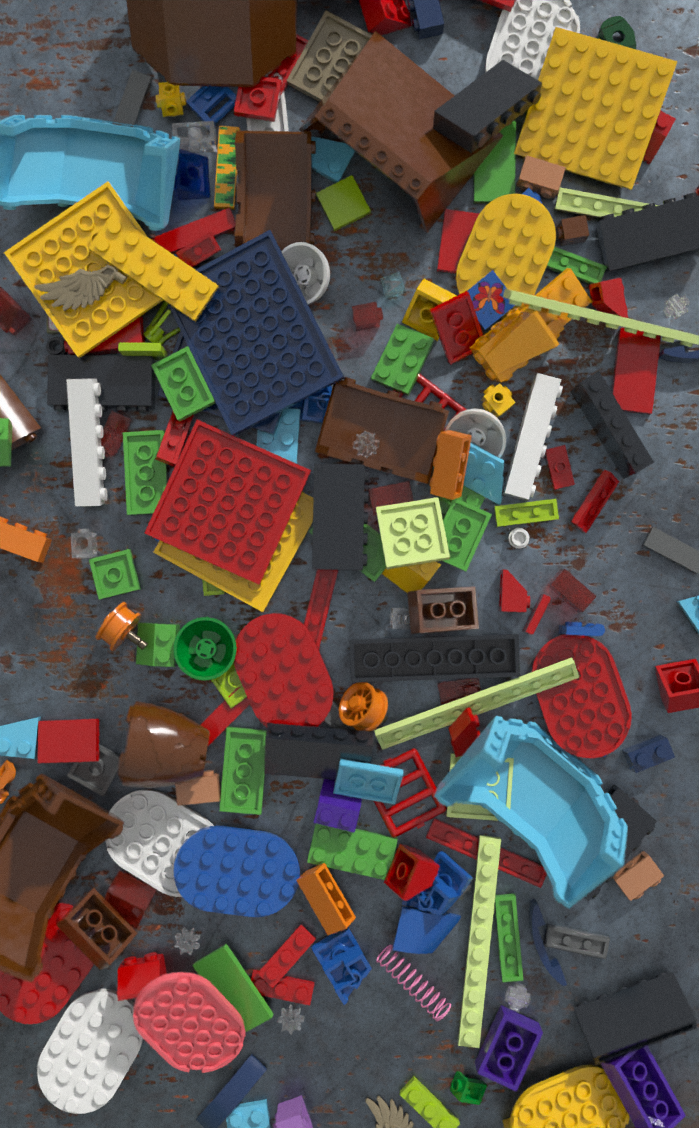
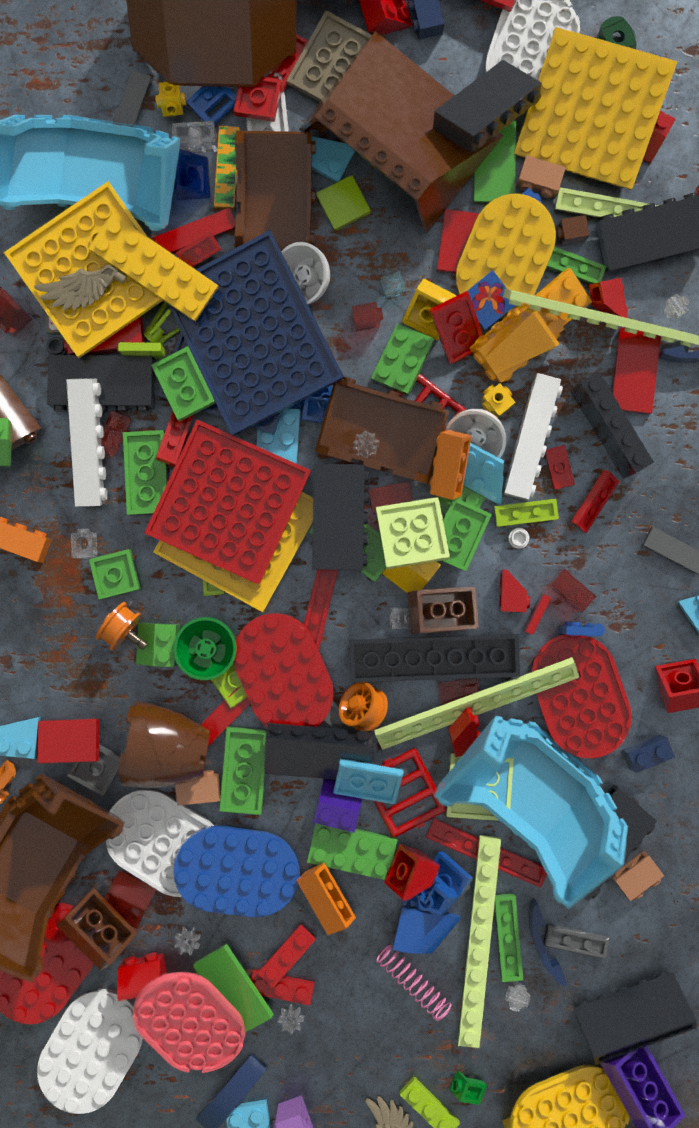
blue slope [311,927,372,1005] -> none
dark purple brick [475,1005,543,1091] -> none

